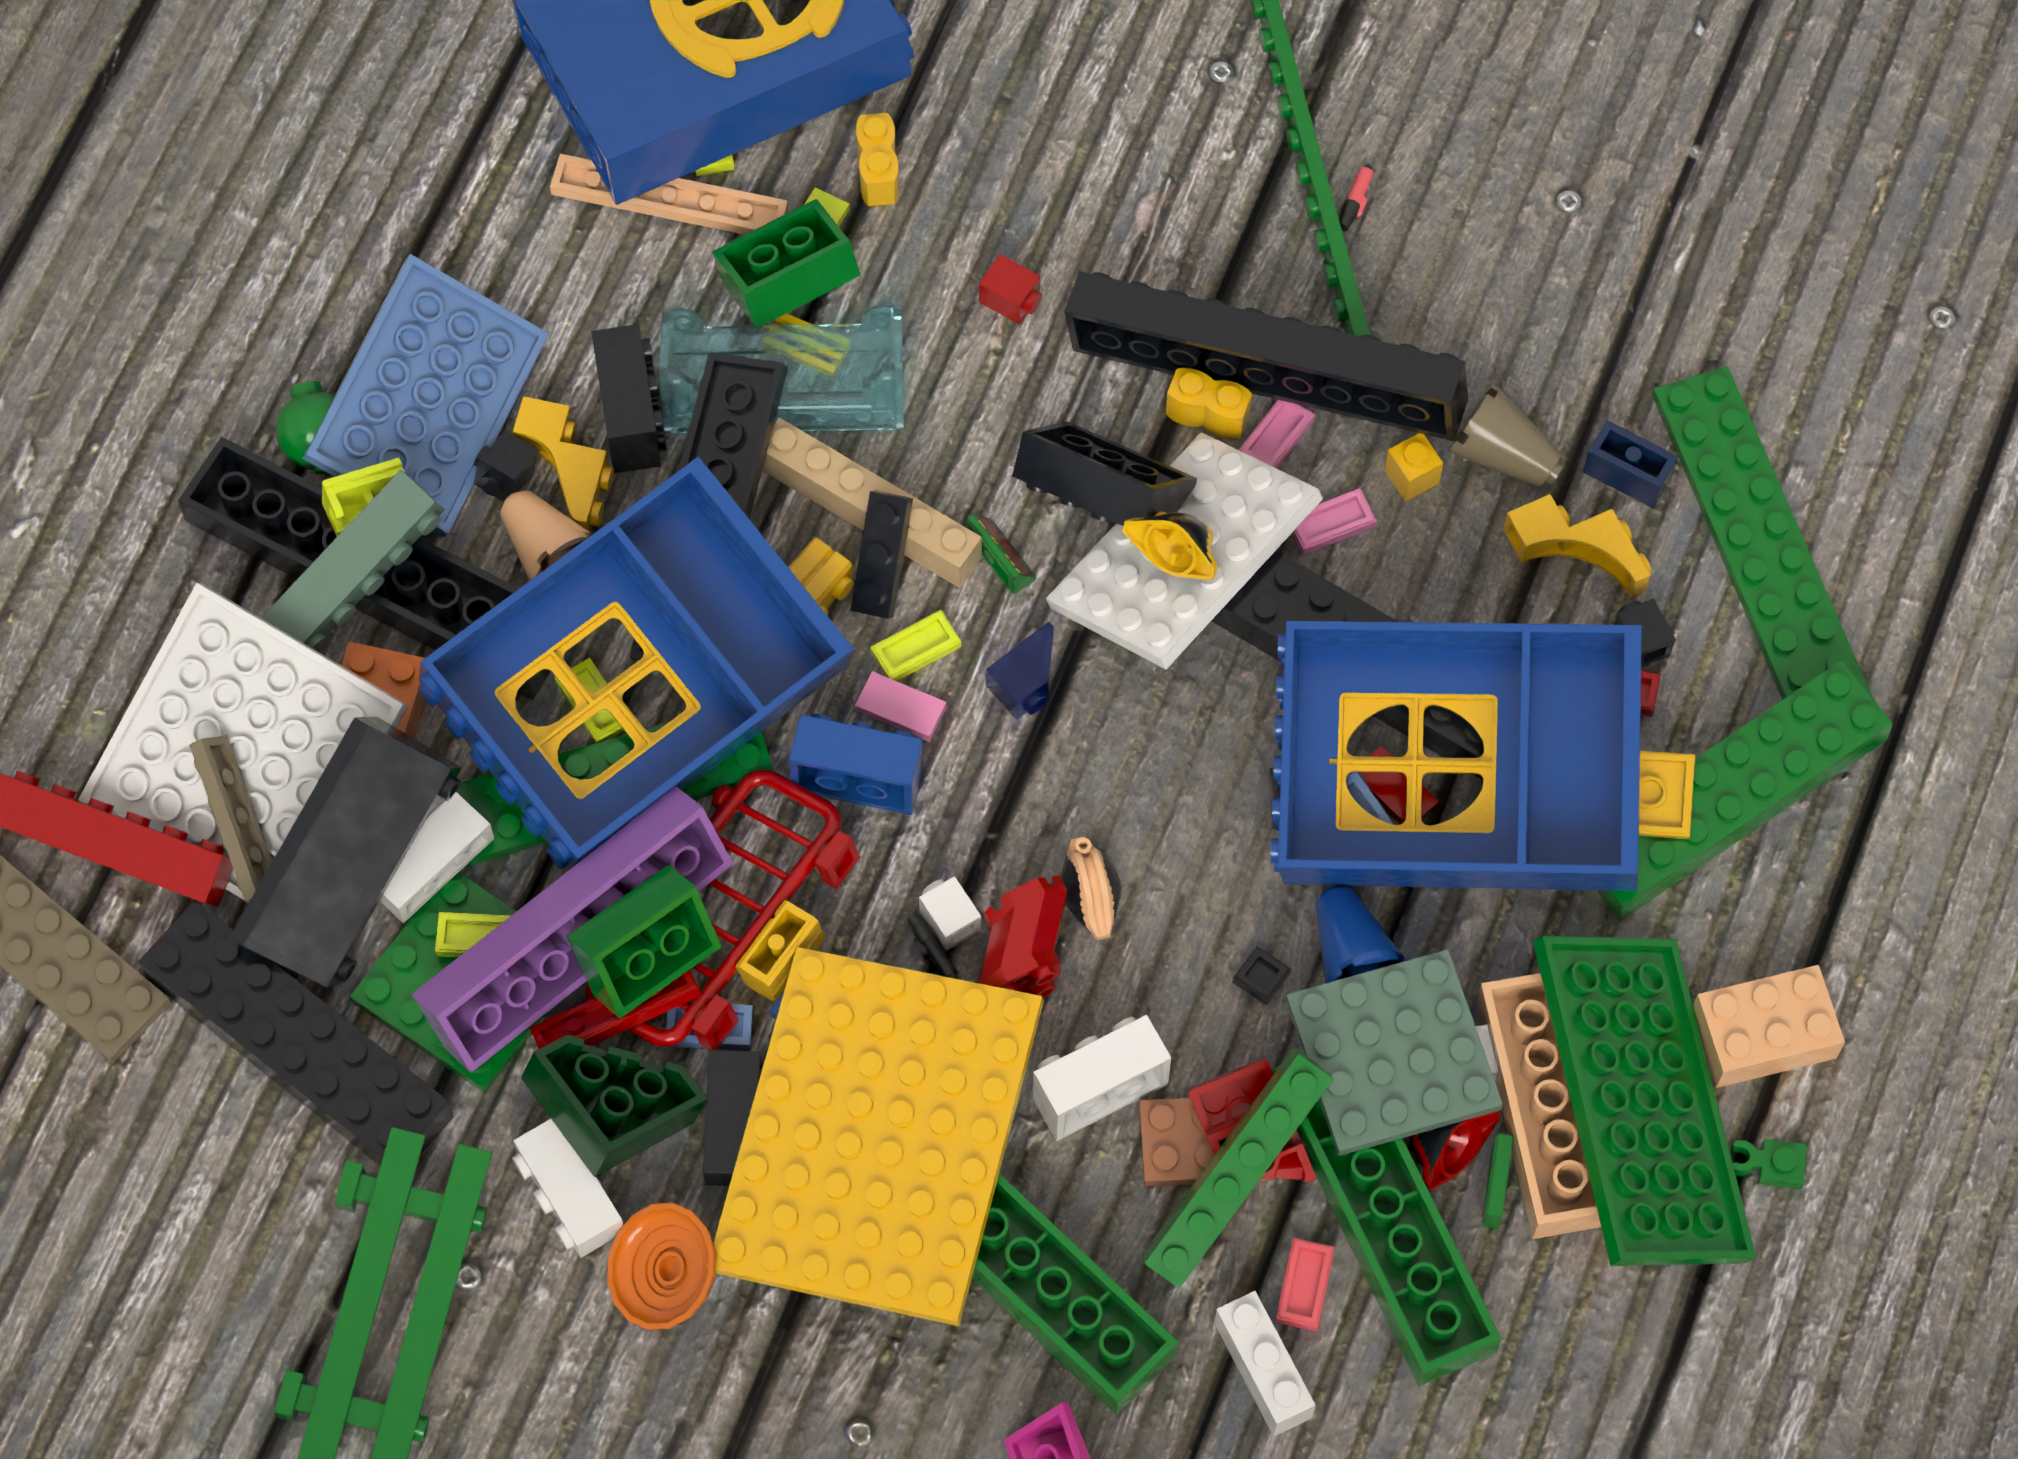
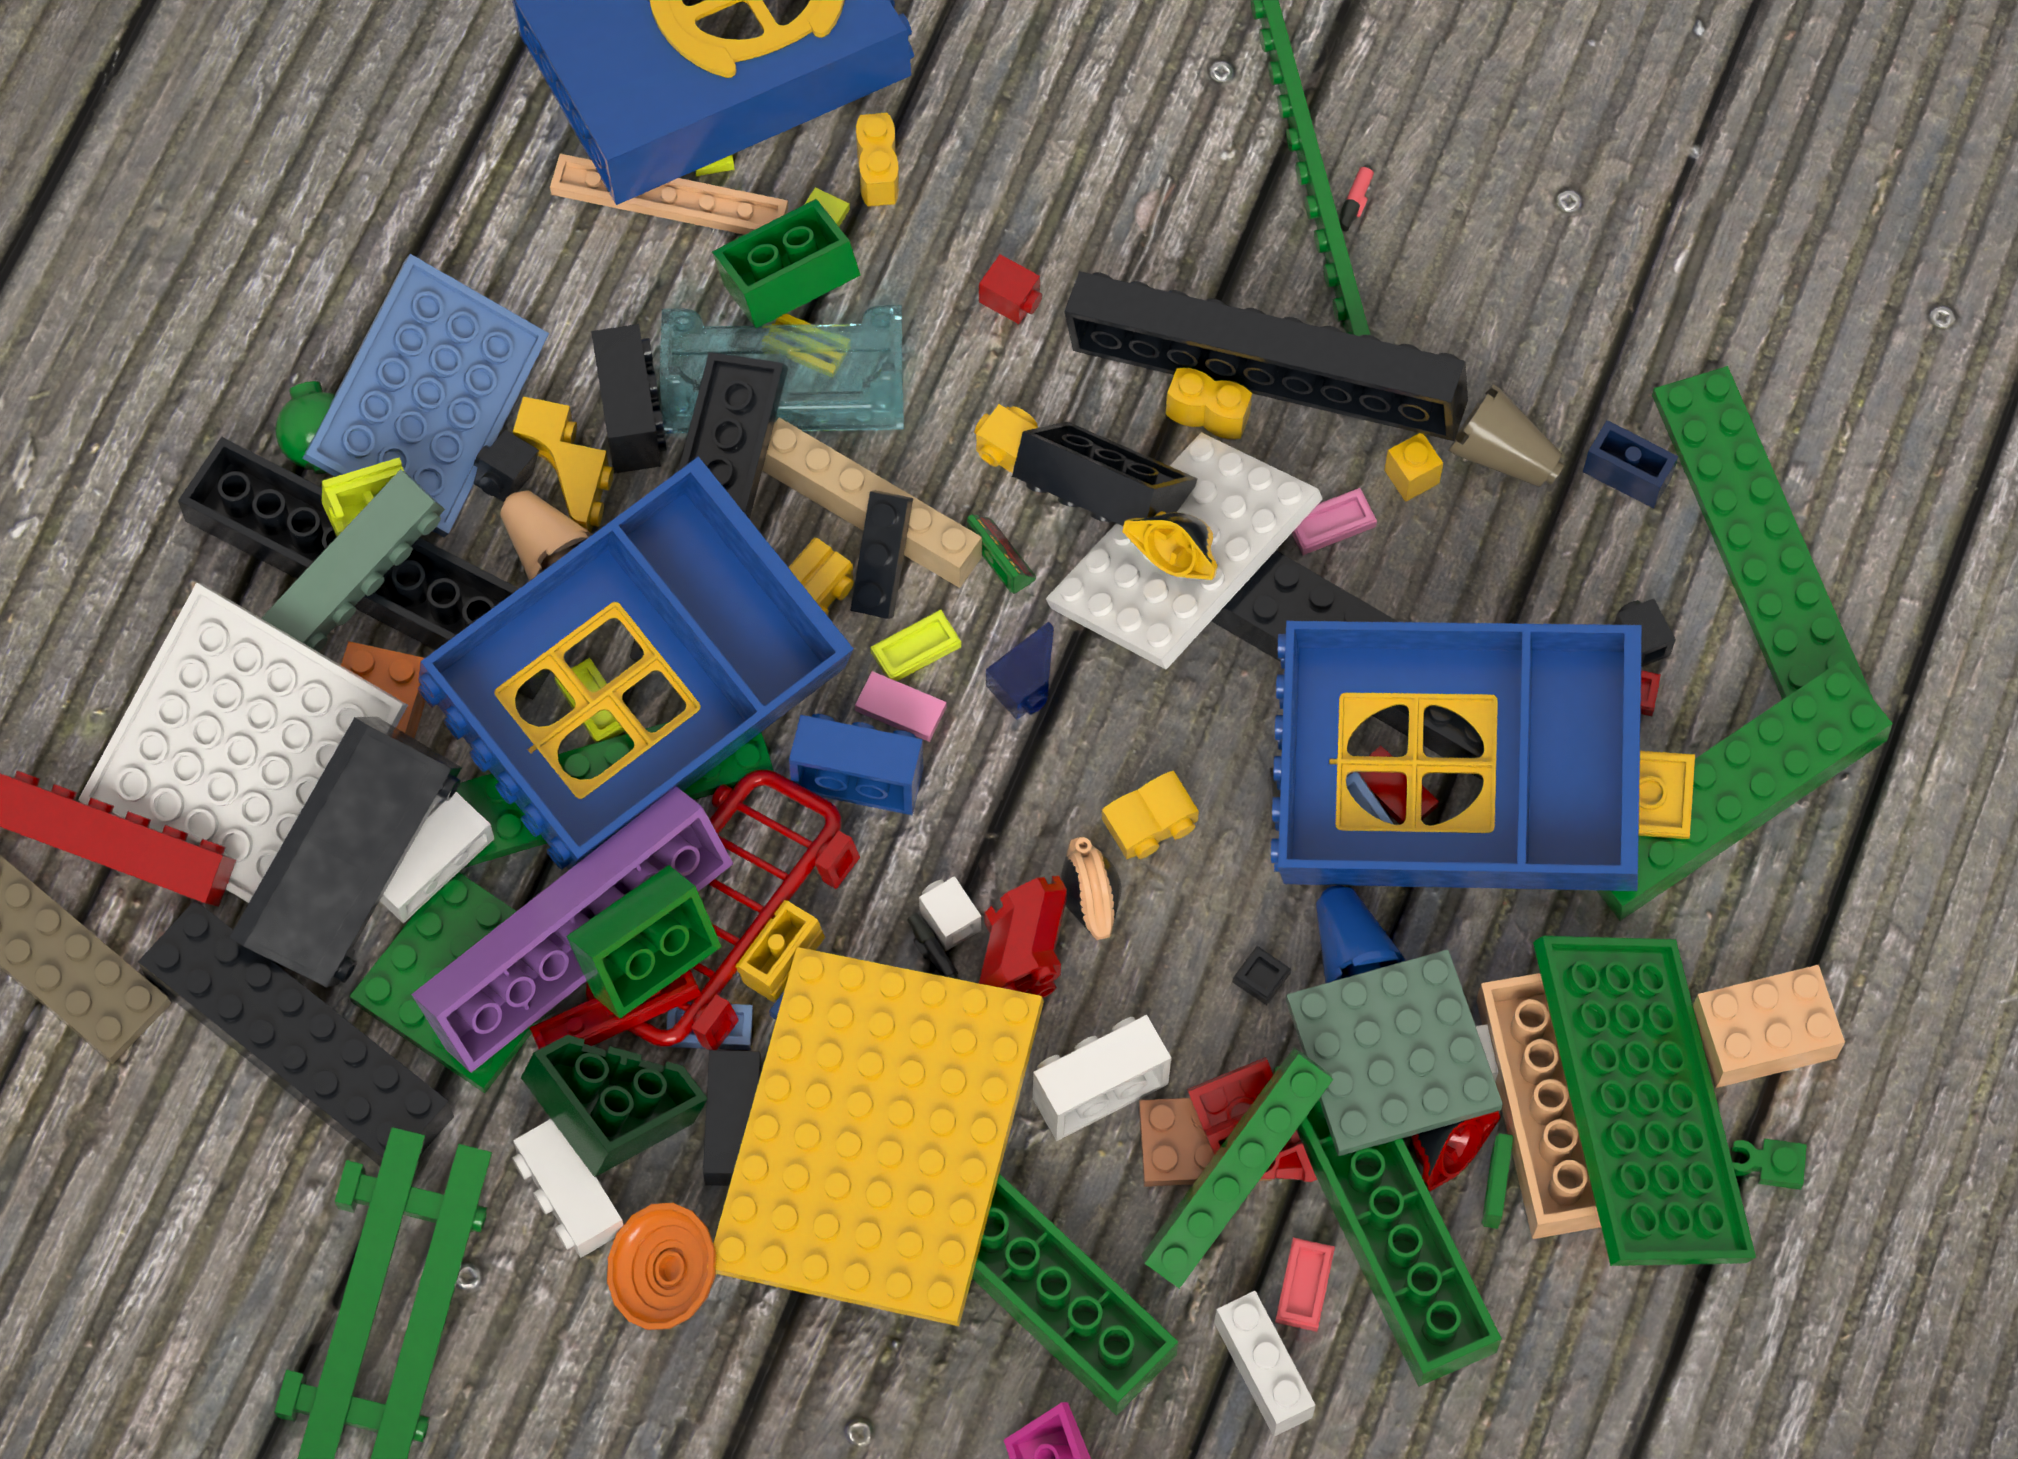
dark tan plate [189,736,272,902] -> none
neon yellow tile [435,912,511,958] -> none
bright pink tile [1239,400,1315,469] -> none
yellow arch [1503,494,1651,598] -> none
none -> yellow brick [974,404,1038,473]
none -> yellow brick [1102,770,1199,860]

